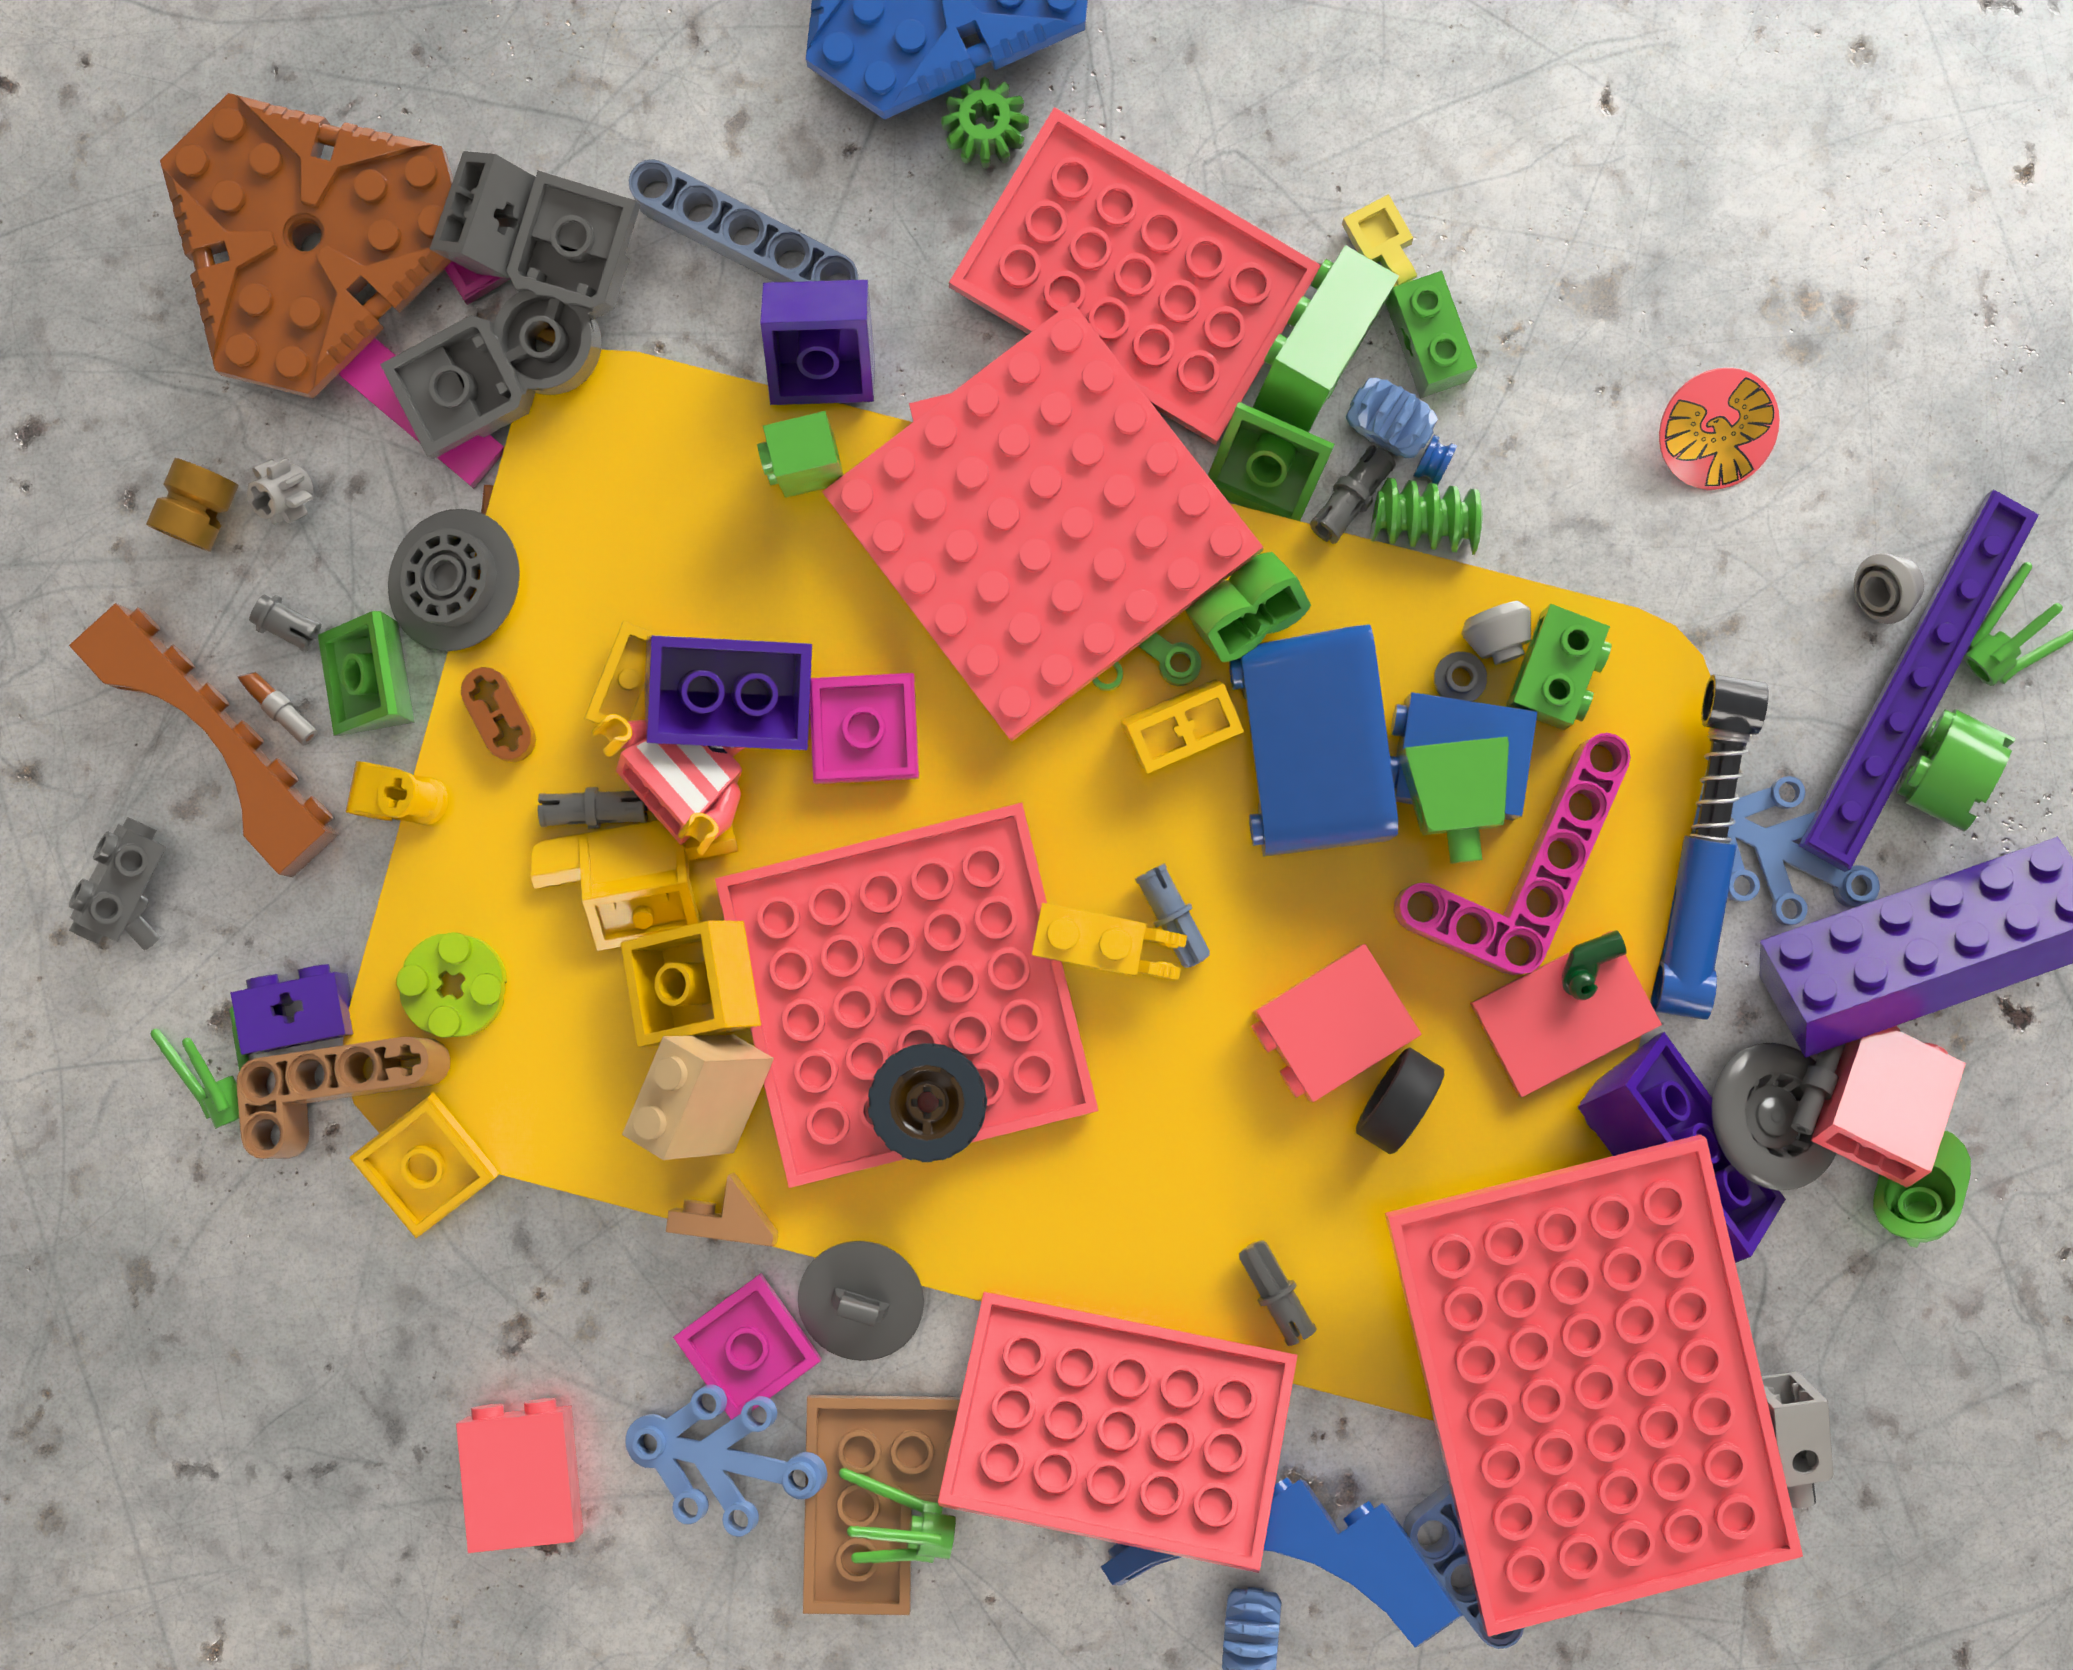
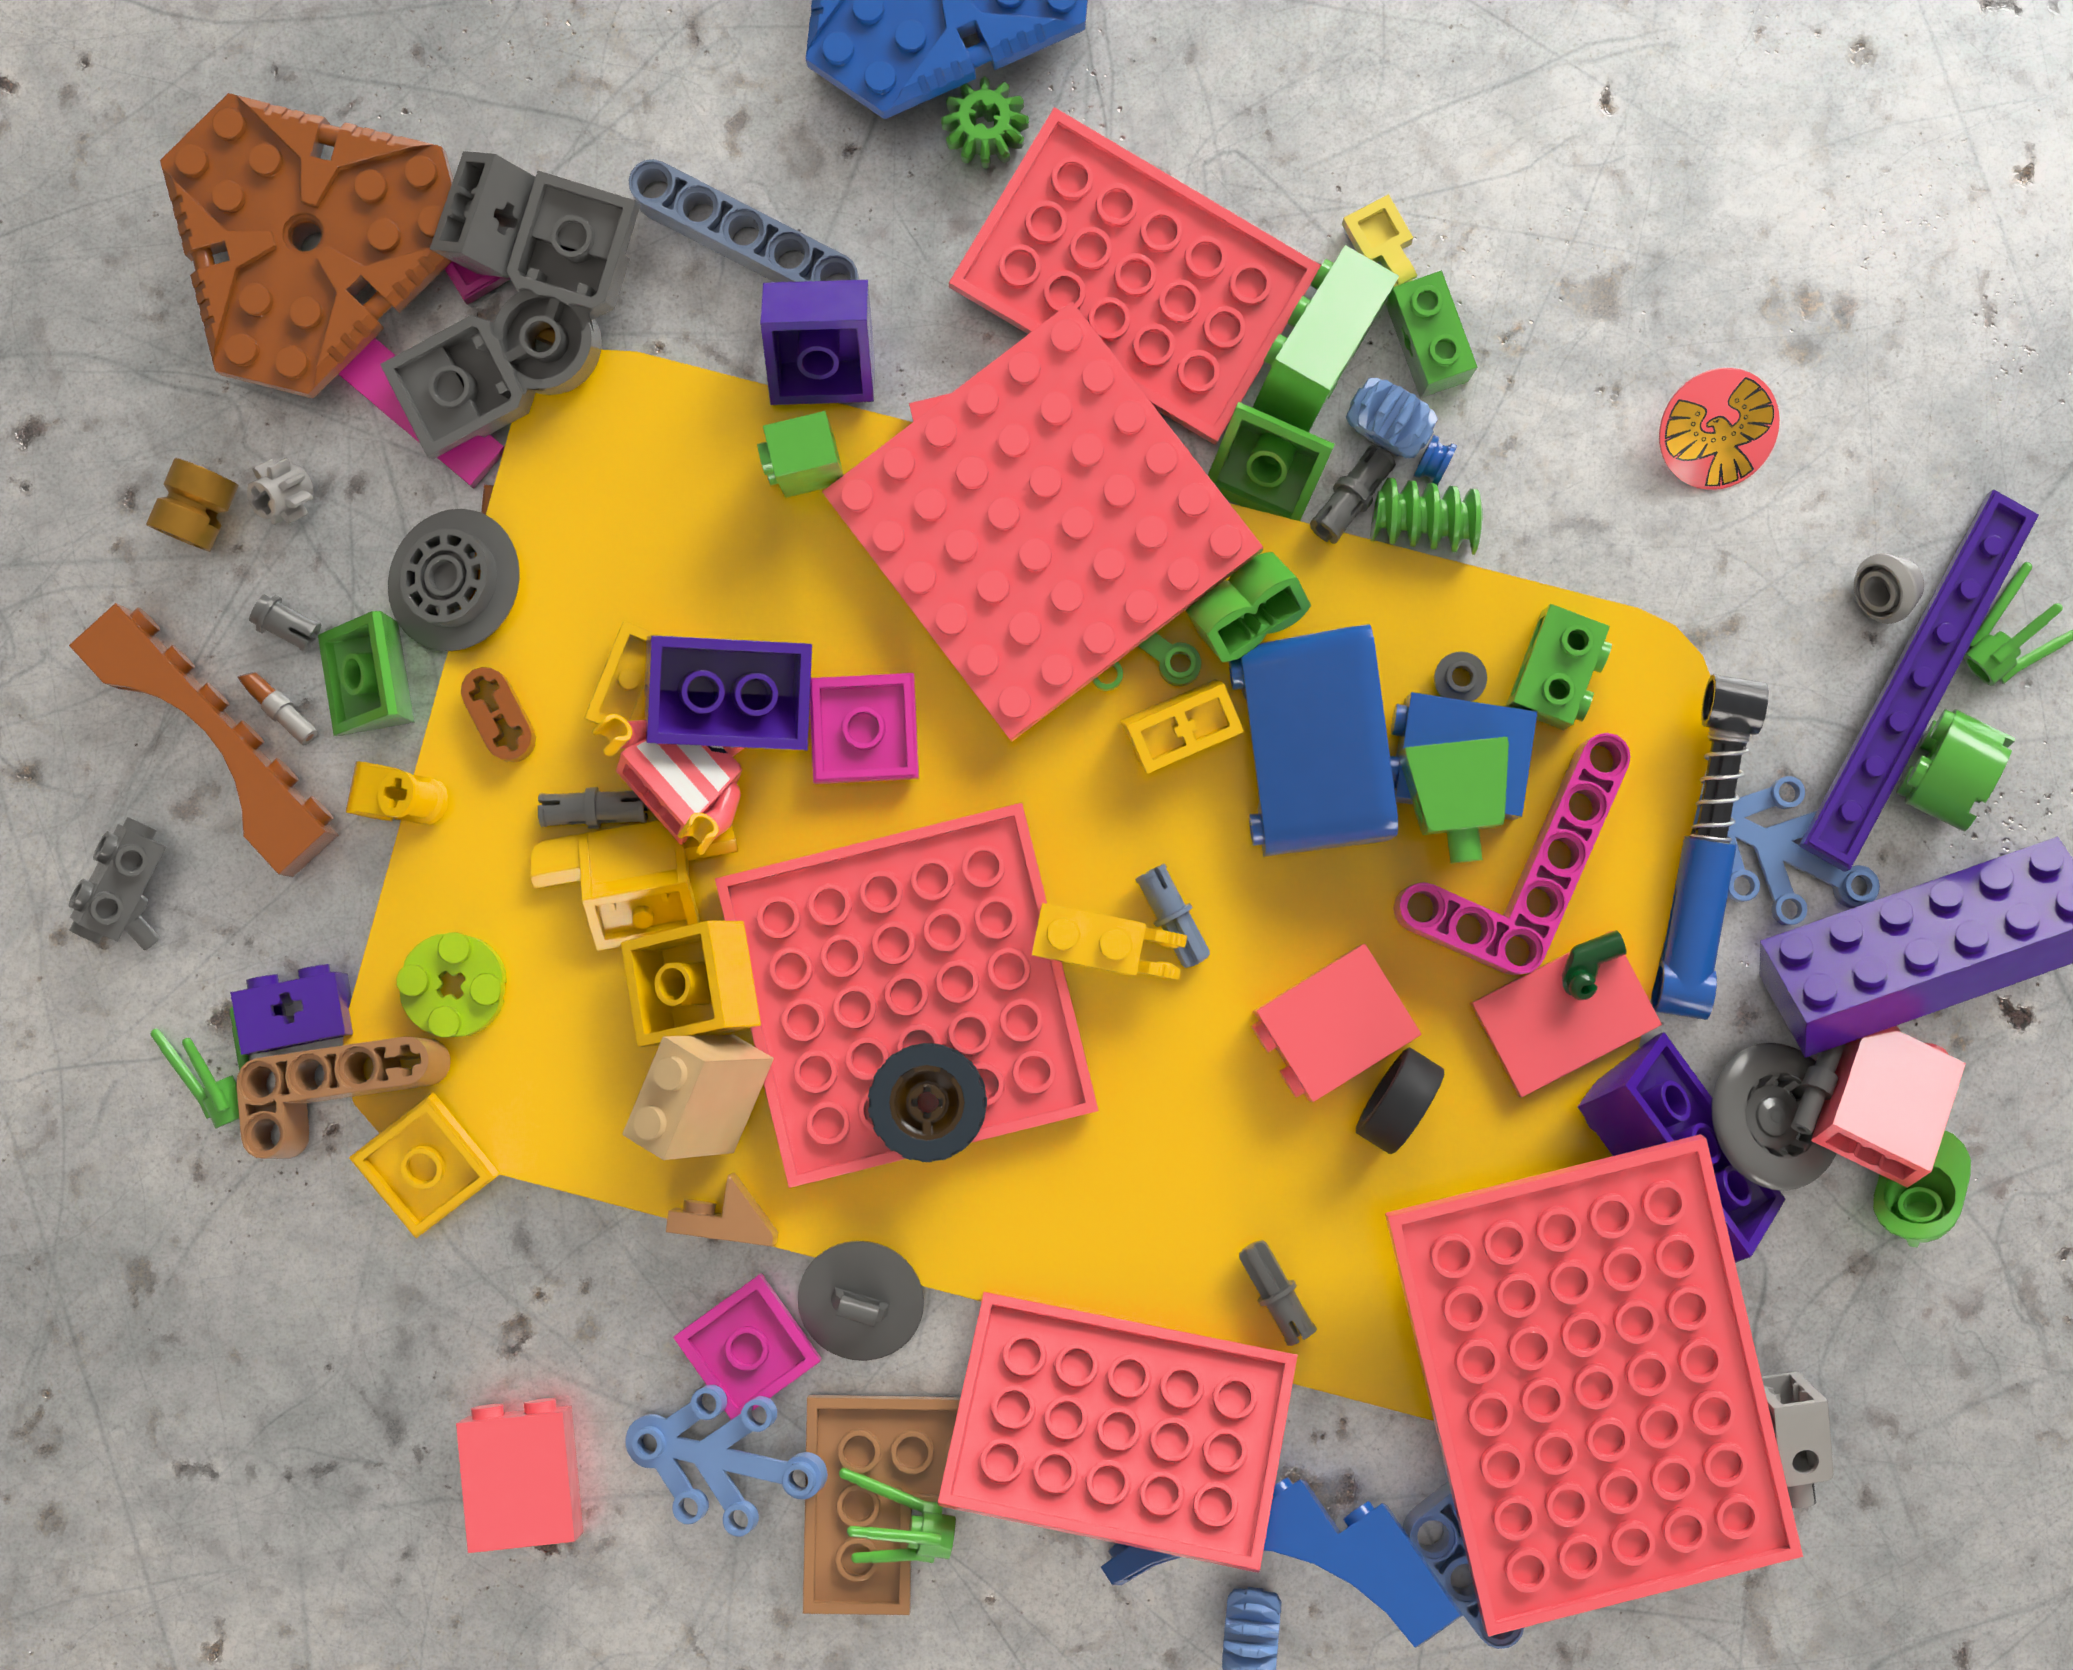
light grey cone [1461,601,1531,665] -> none

